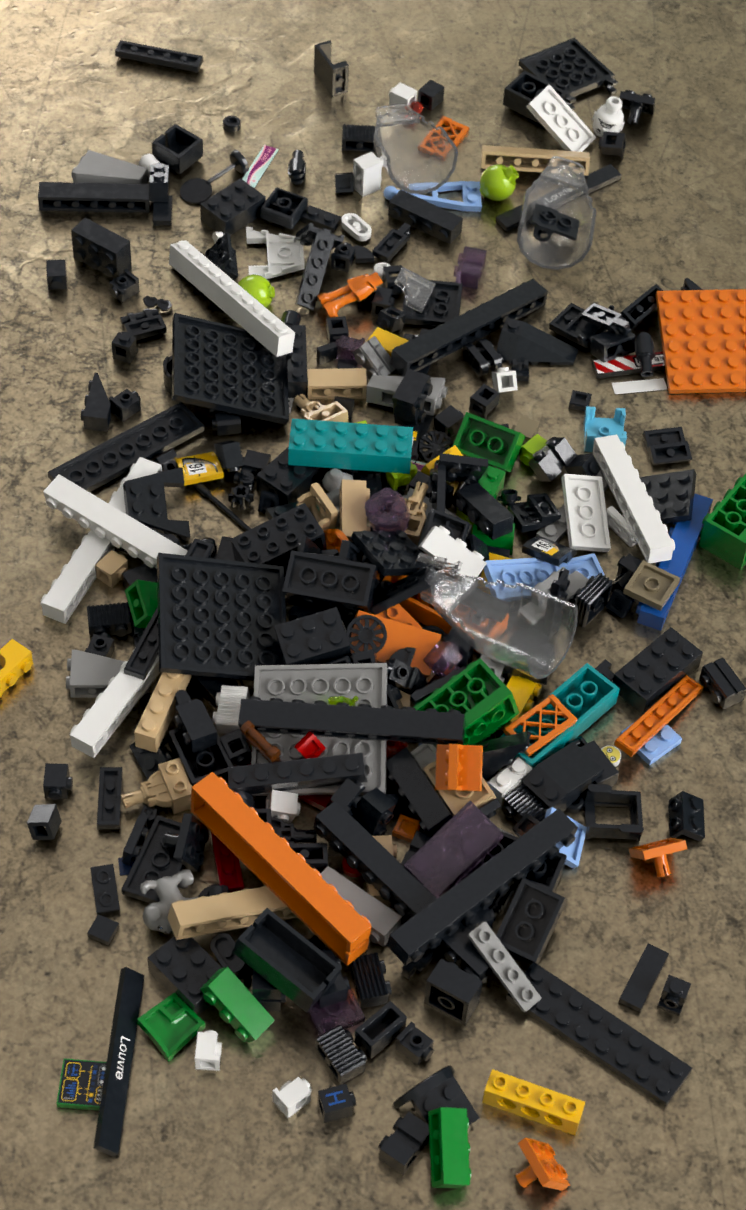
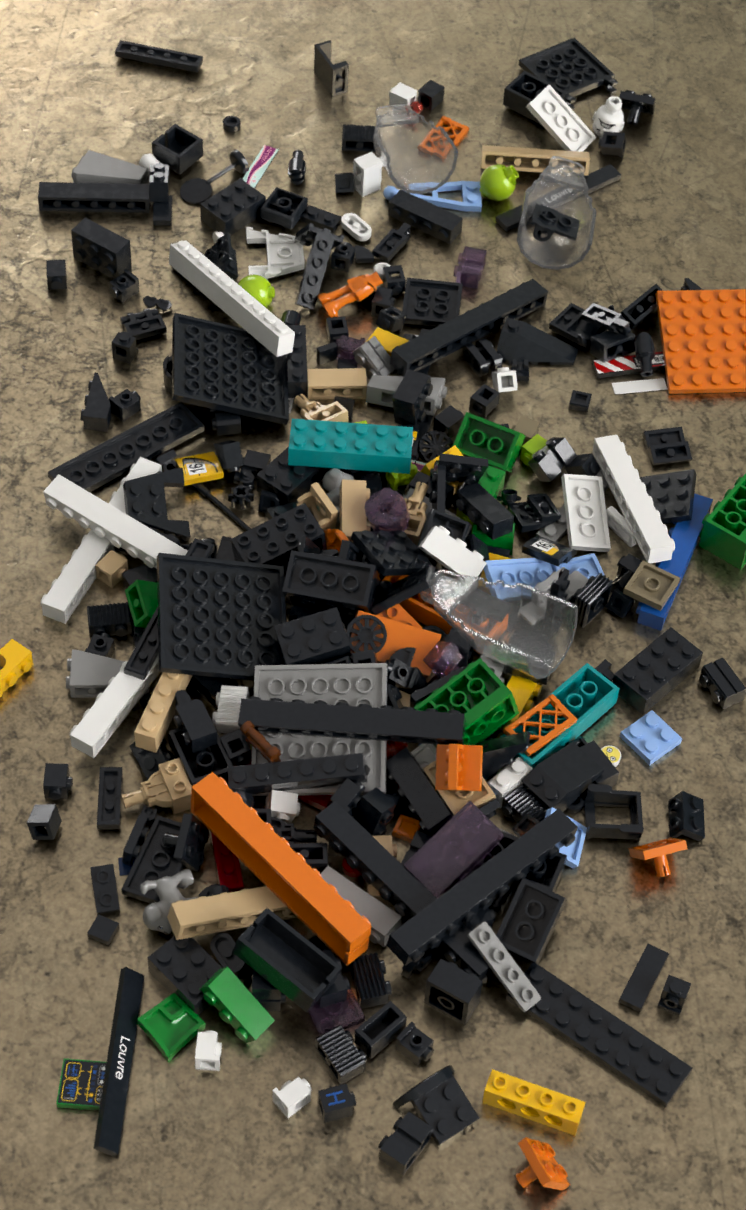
red plate [294,731,326,759] -> none
clear neon green piece [328,696,358,706] -> none
clear tile [394,267,436,313] -> none
clear tile [417,553,463,573] -> none
green brick [429,1107,472,1189] -> none
medium azure panel [583,406,627,452] -> none
orange tile [614,675,704,757] -> none

